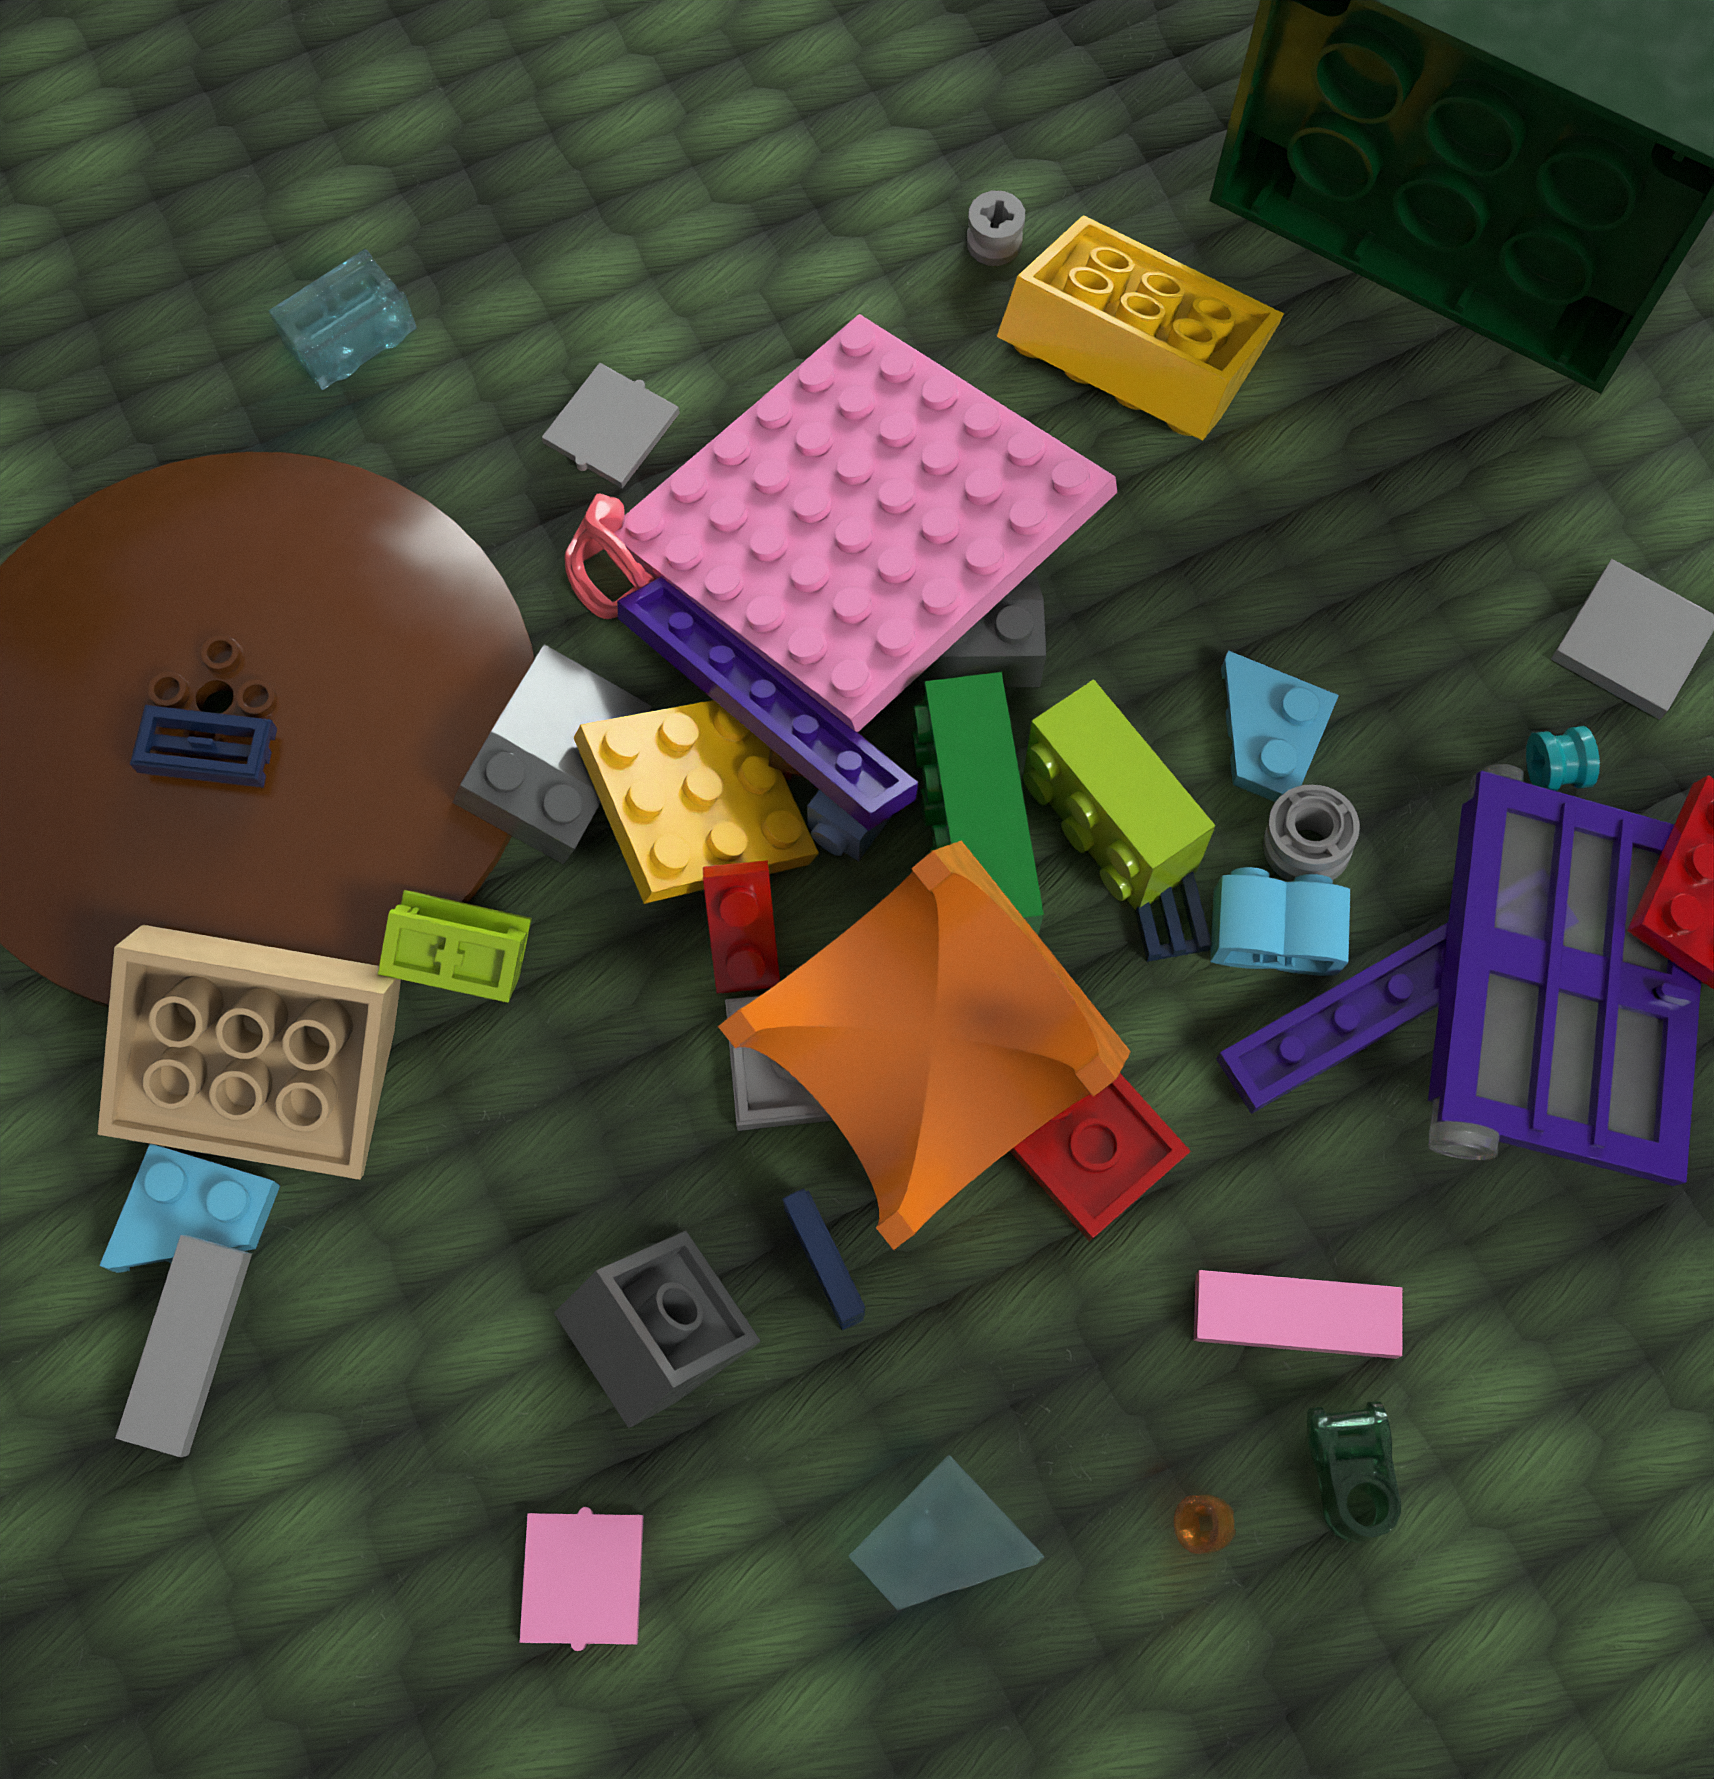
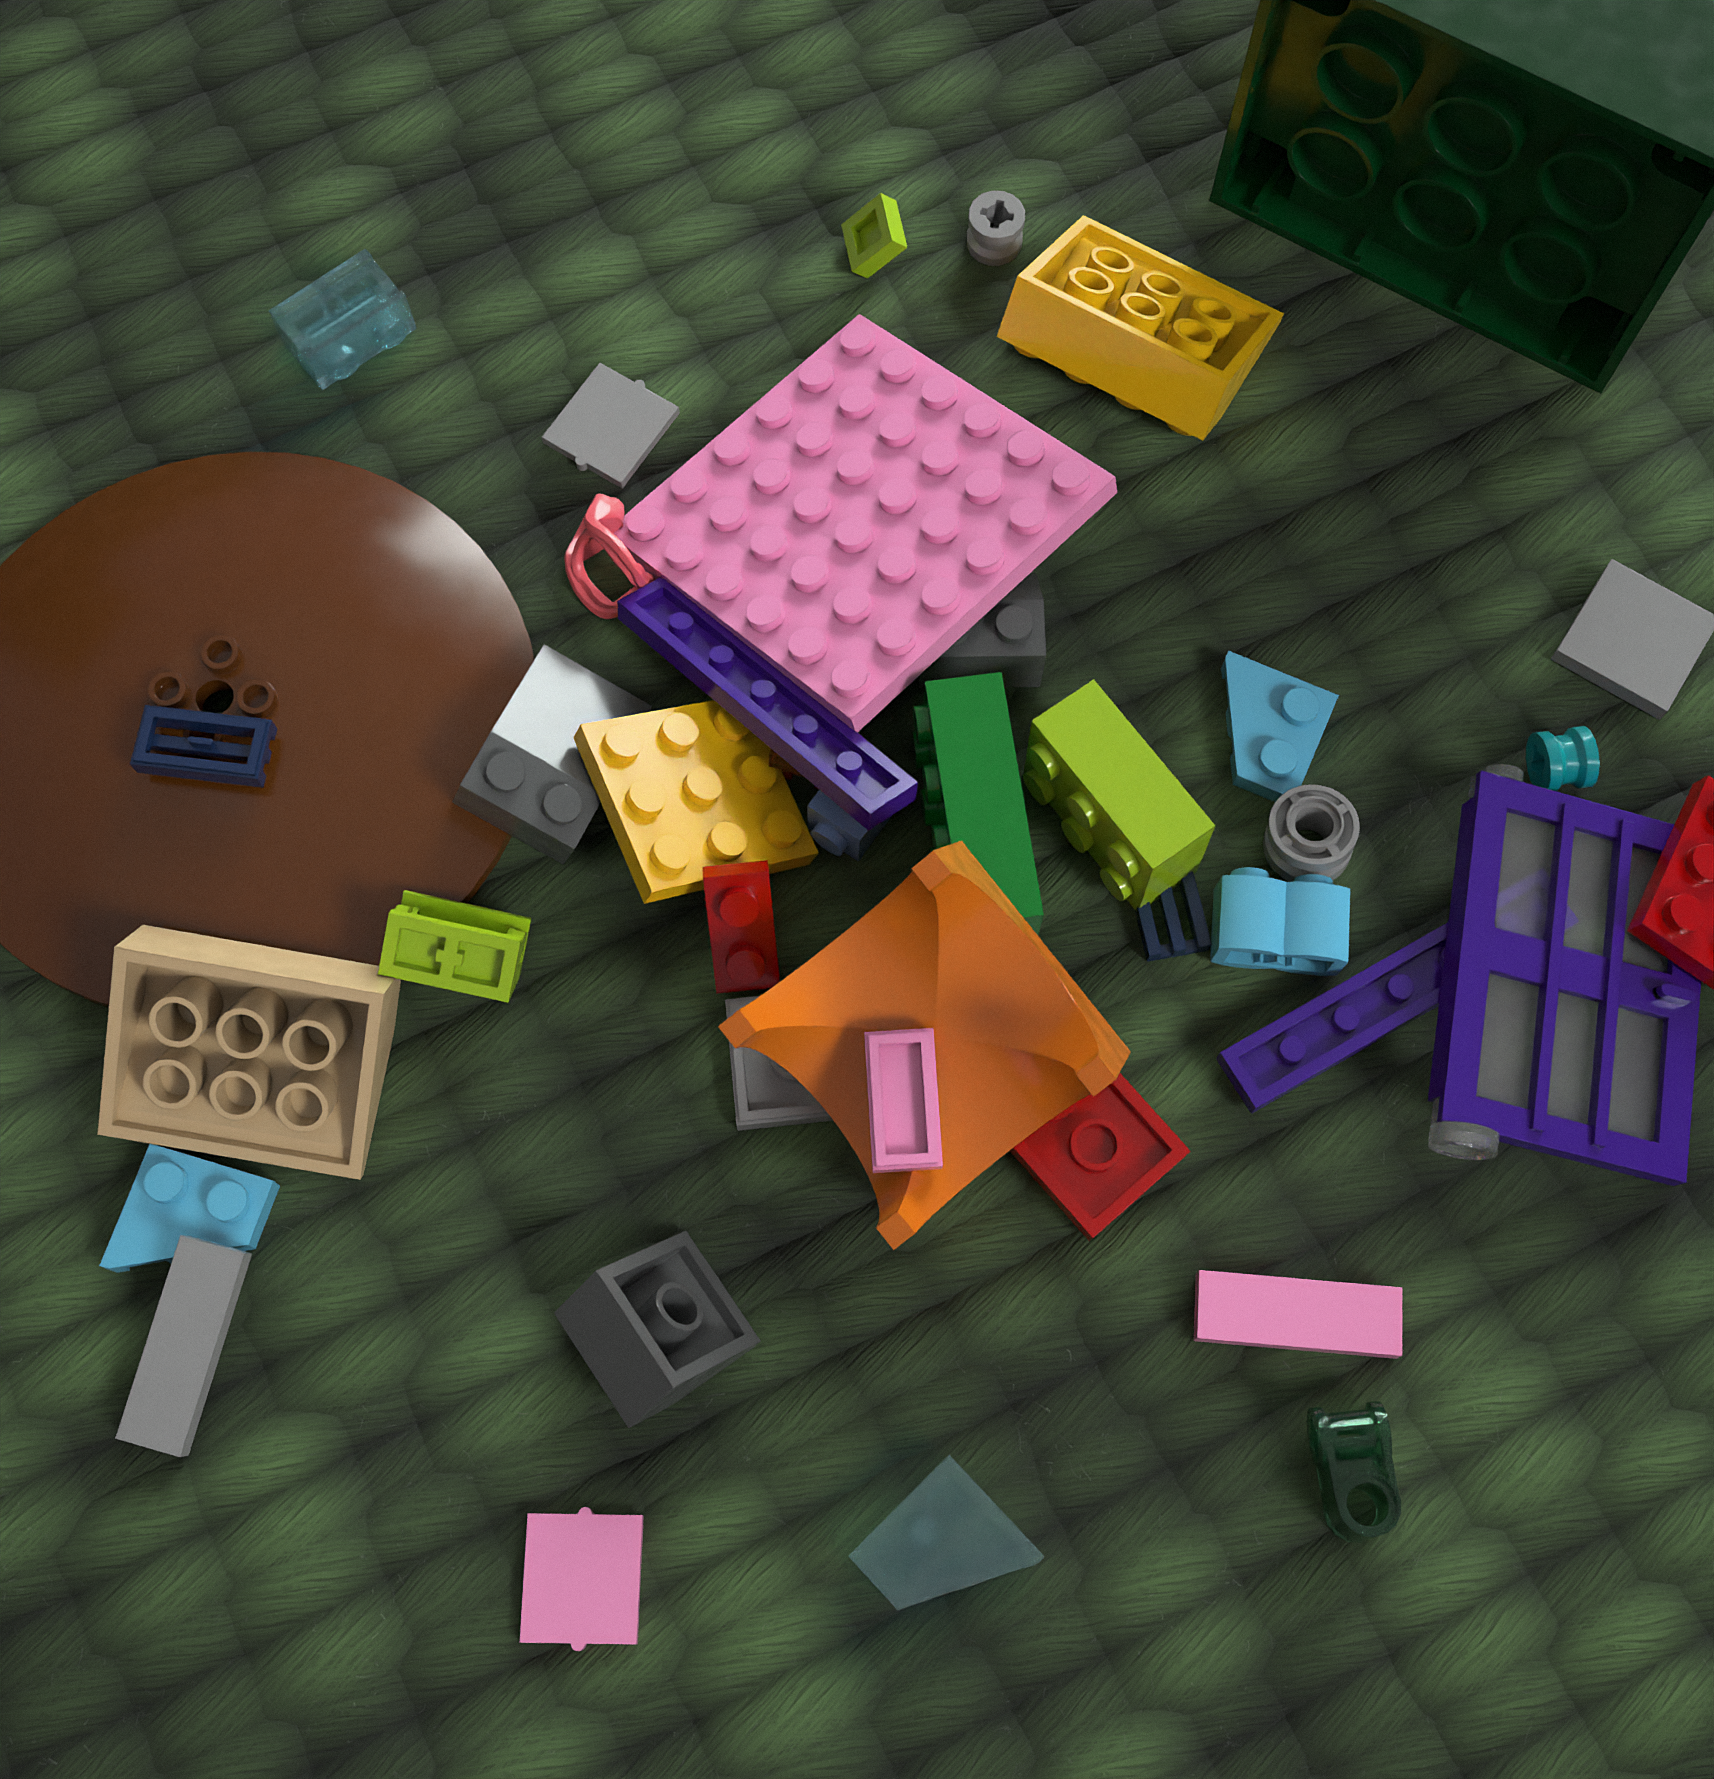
dark blue tile [783,1188,865,1331] -> none
clear orange hinge [1174,1494,1236,1554] -> none
none -> lime plate [841,193,908,279]
none -> bright pink tile [864,1028,943,1173]

